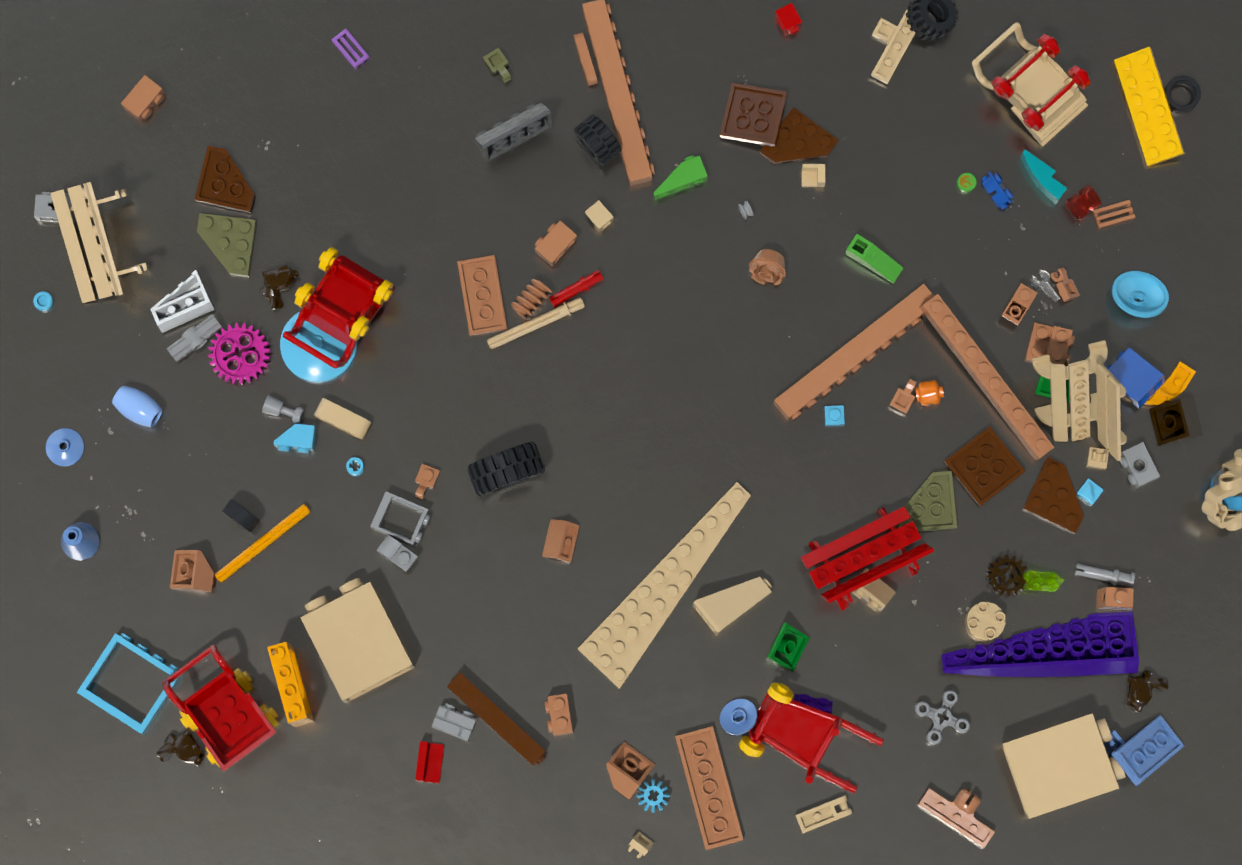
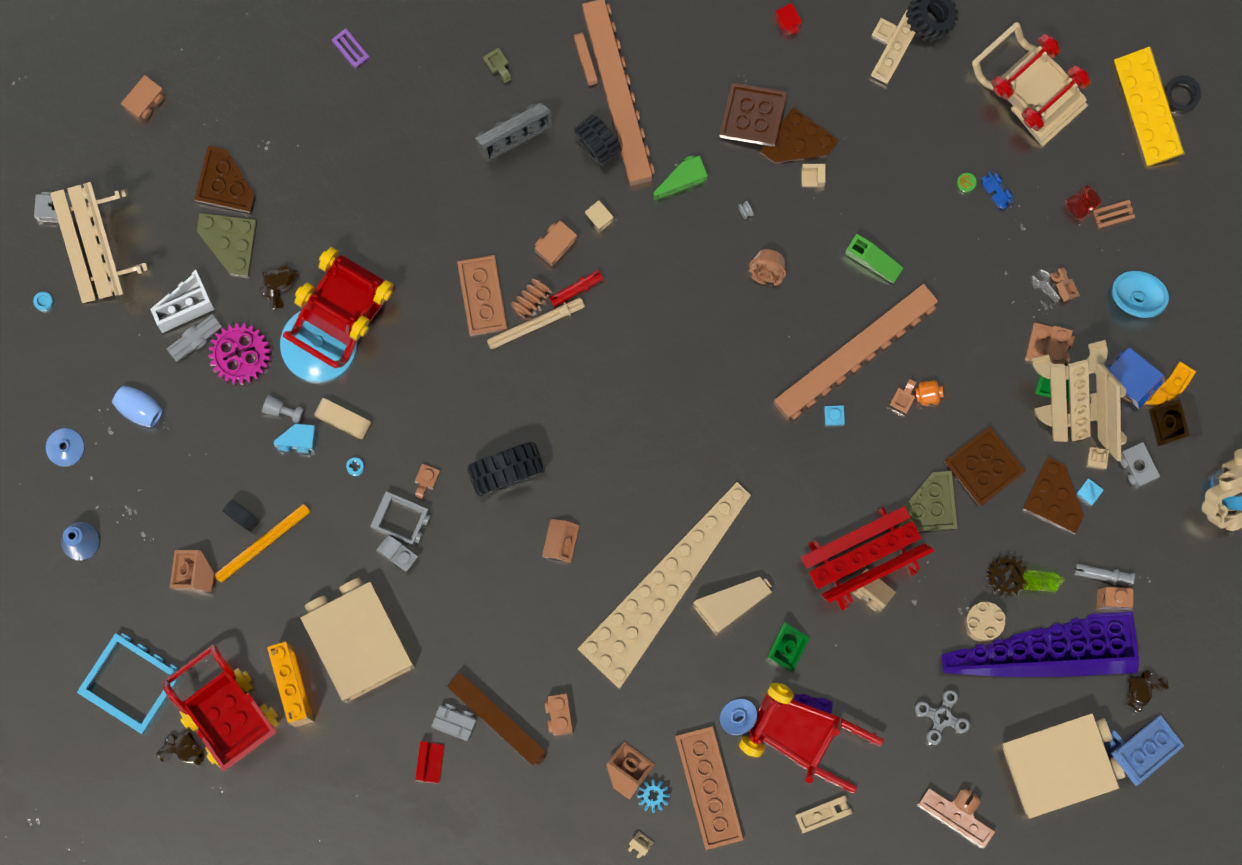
nougat brick [919,294,1054,460] -> none
nougat slope [1002,283,1037,325] -> none
teal slope [1020,150,1067,204] -> none

